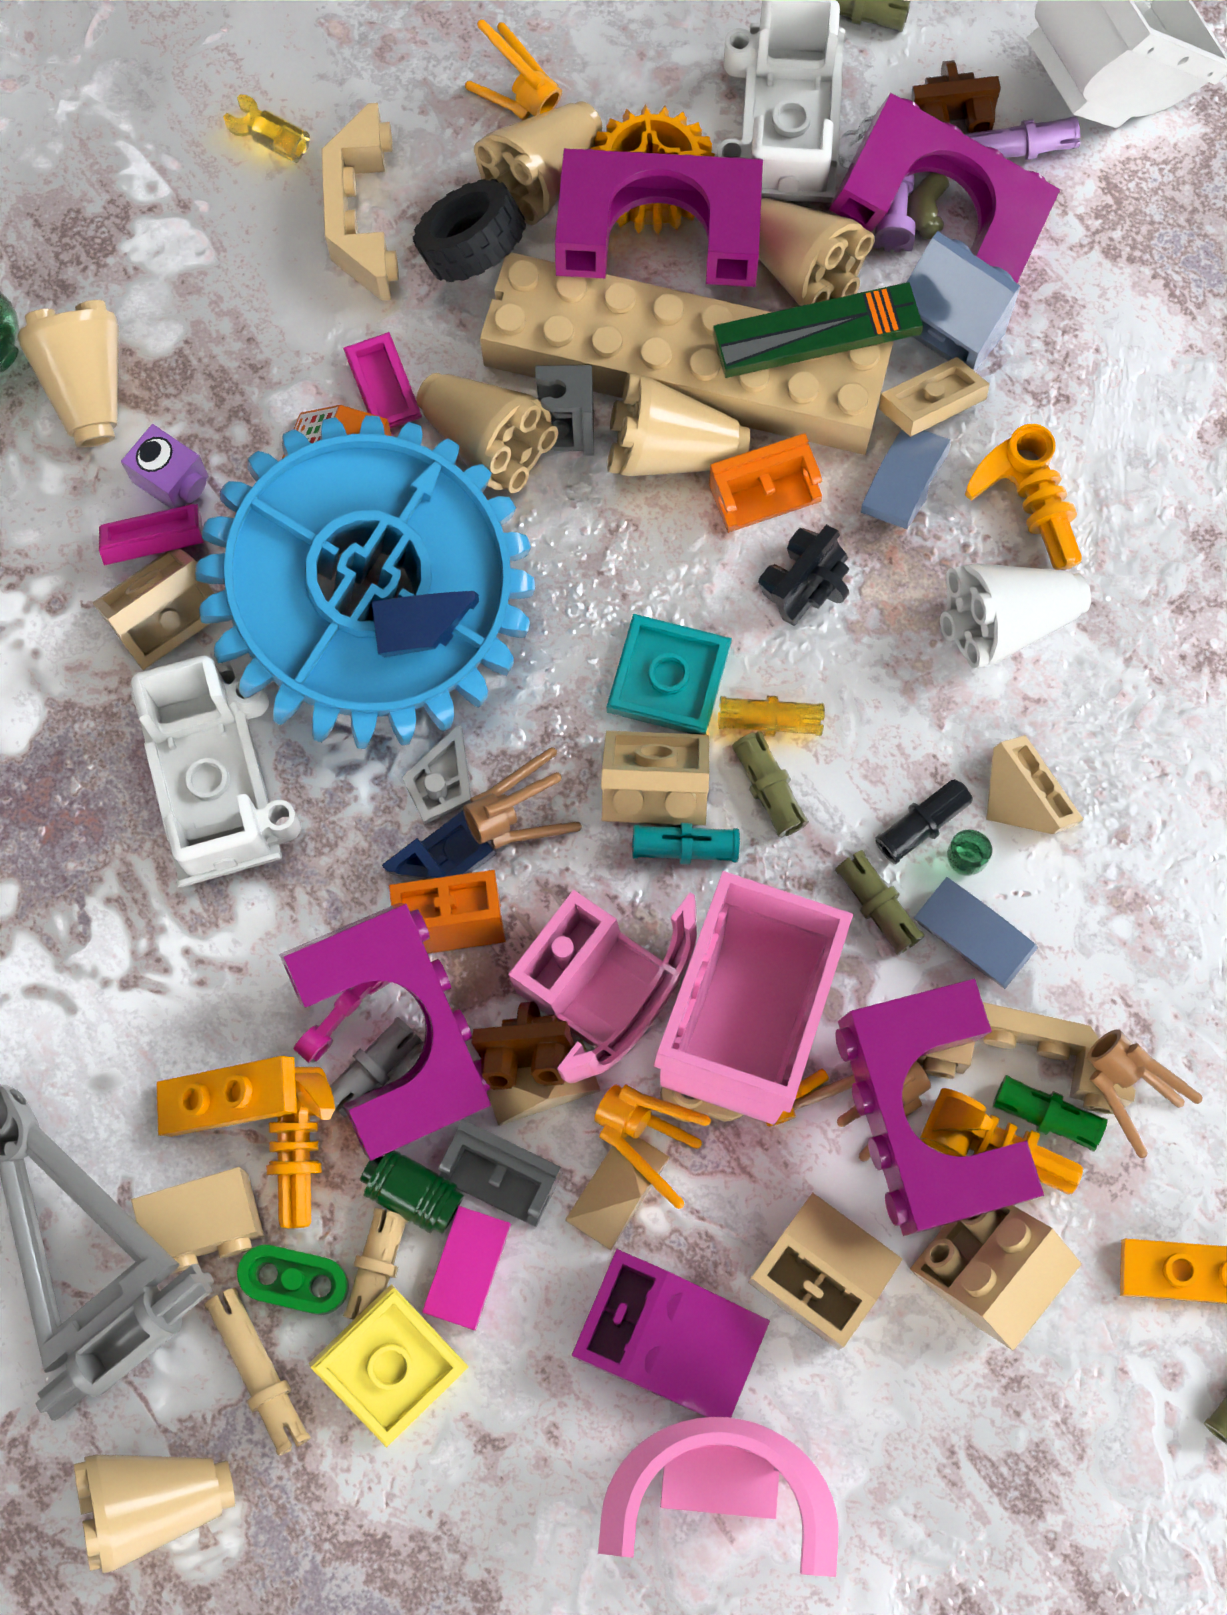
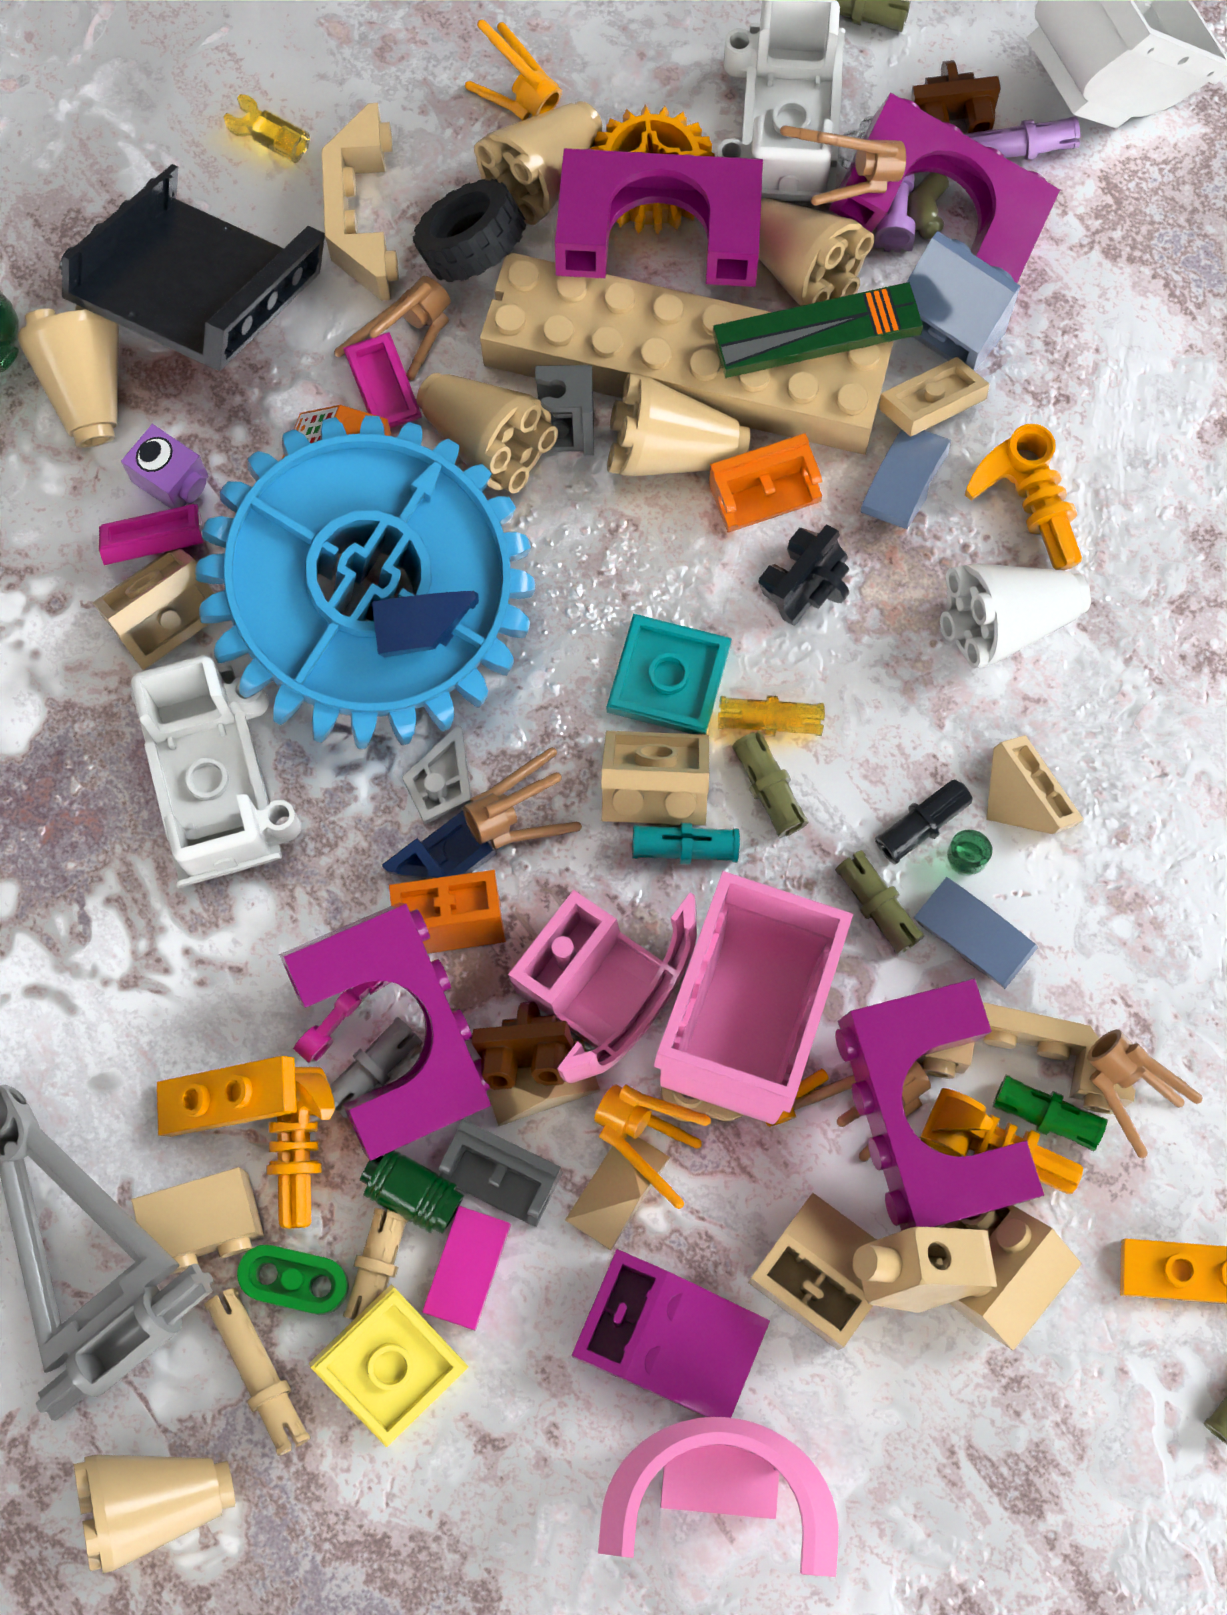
none -> black panel [59,164,325,371]
none -> medium nougat plant [334,276,451,381]
none -> medium nougat plant [780,126,906,205]
none -> tan torso [853,1227,997,1313]

